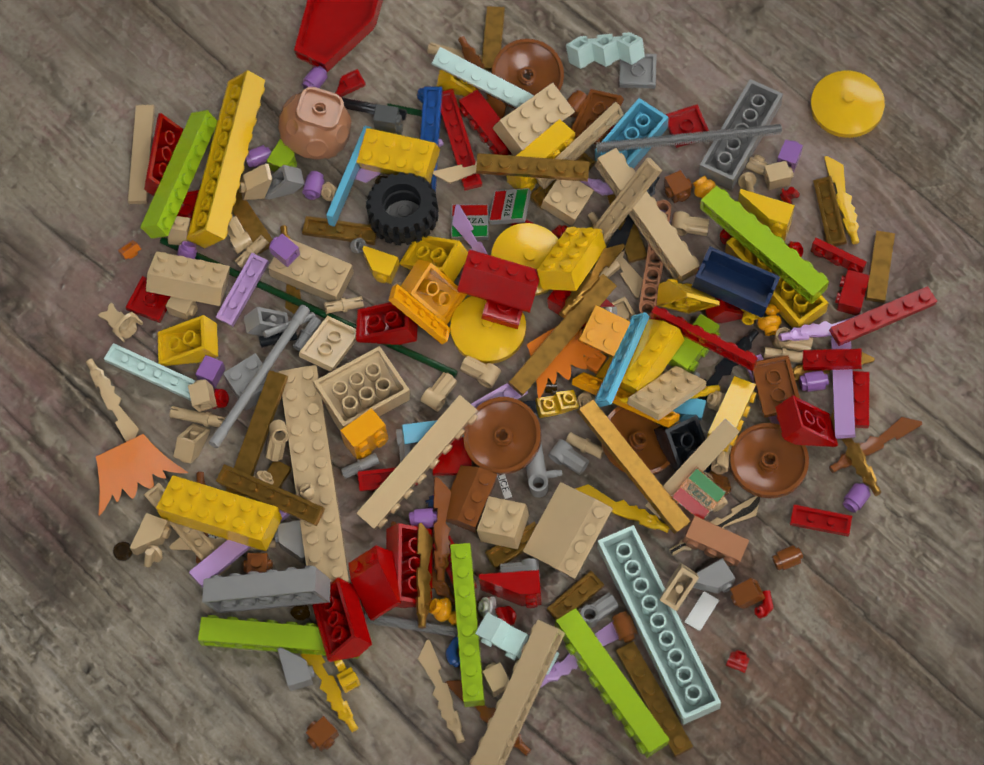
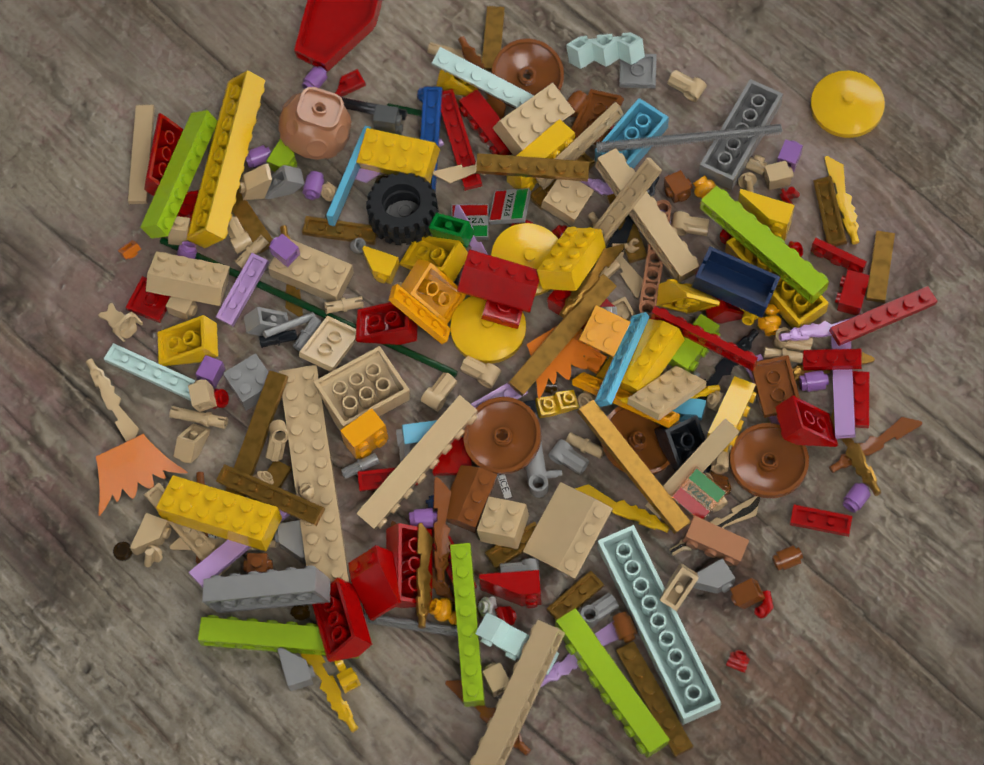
light grey piece [208,305,310,449] -> none
dark orange brick [305,716,339,751] -> none
tan sword [418,640,465,744] -> none
blue arm [445,637,460,667] -> none
red tile [665,104,710,148] -> none
white sticker [685,591,719,631] -> none
none -> green brick [429,212,475,248]
none -> tan hand [612,239,639,253]
none -> tan piece [668,70,707,102]

